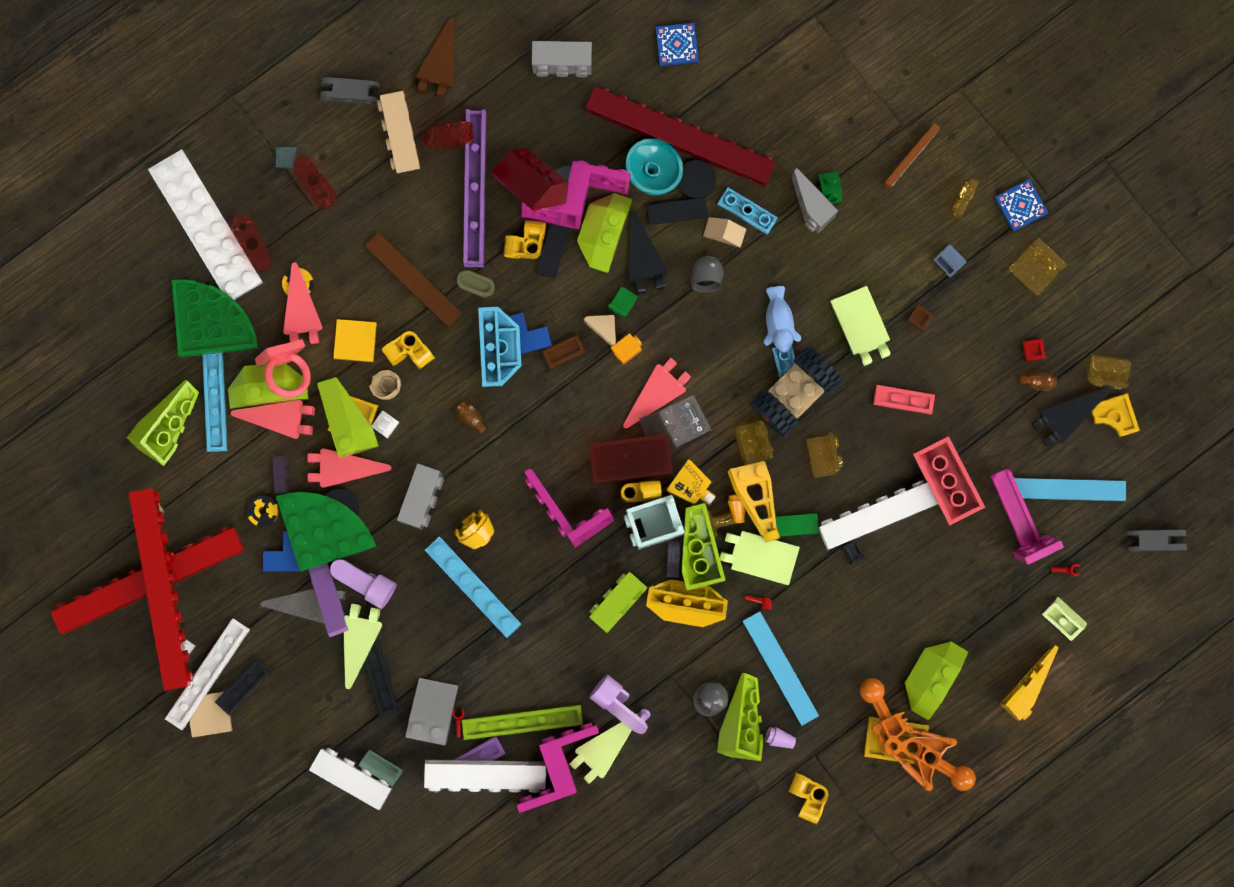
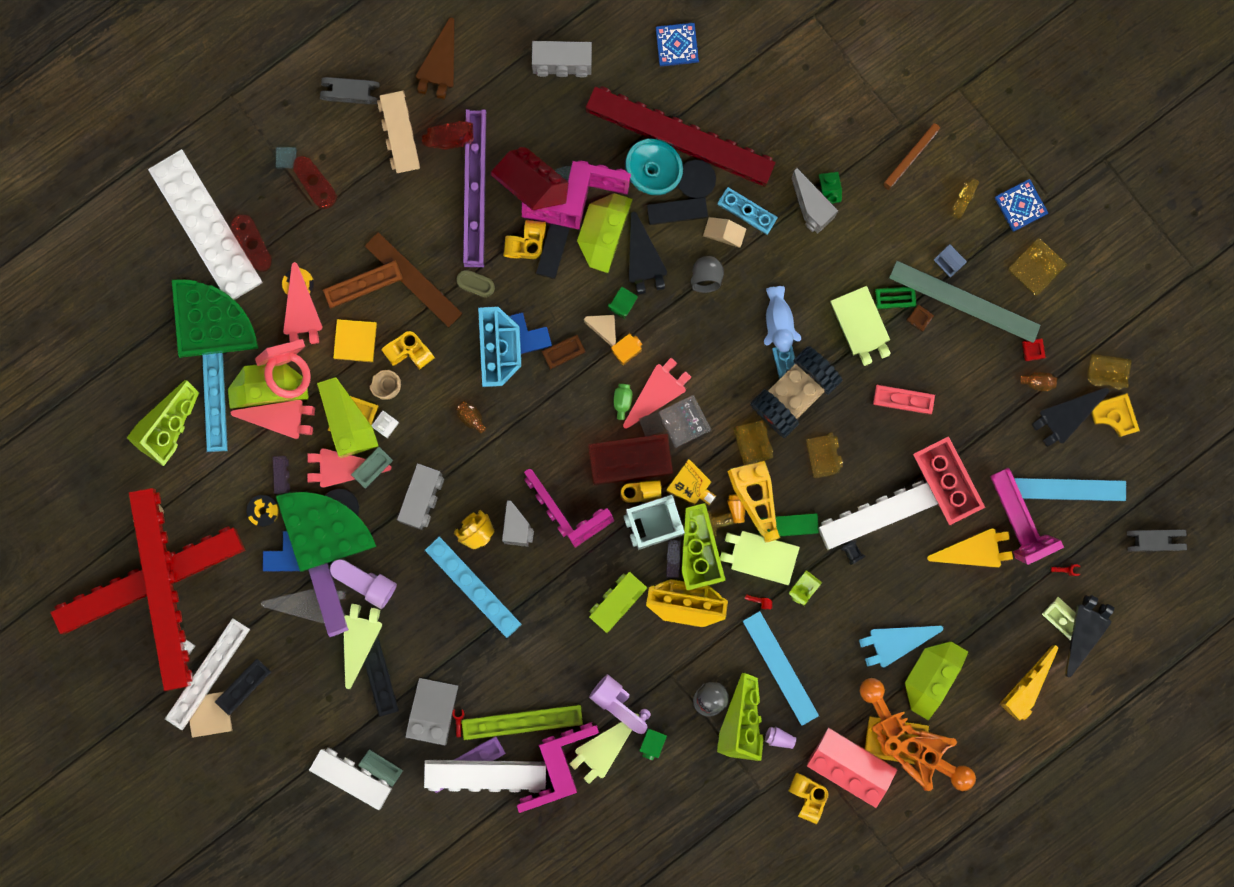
none -> dark orange tile [323,260,403,308]
none -> sand green tile [351,447,393,489]
none -> light grey slope [502,501,534,547]
none -> bright green plant [614,384,633,420]
none -> green brick [639,728,667,760]
none -> lime bracket [789,570,822,605]
none -> coral slope [807,728,897,808]
none -> medium azure flag [859,626,943,667]
none -> green tile [875,287,916,309]
none -> sand green tile [889,261,1041,343]
none -> yellow flag [927,529,1013,567]
none -> black flag [1065,595,1115,677]

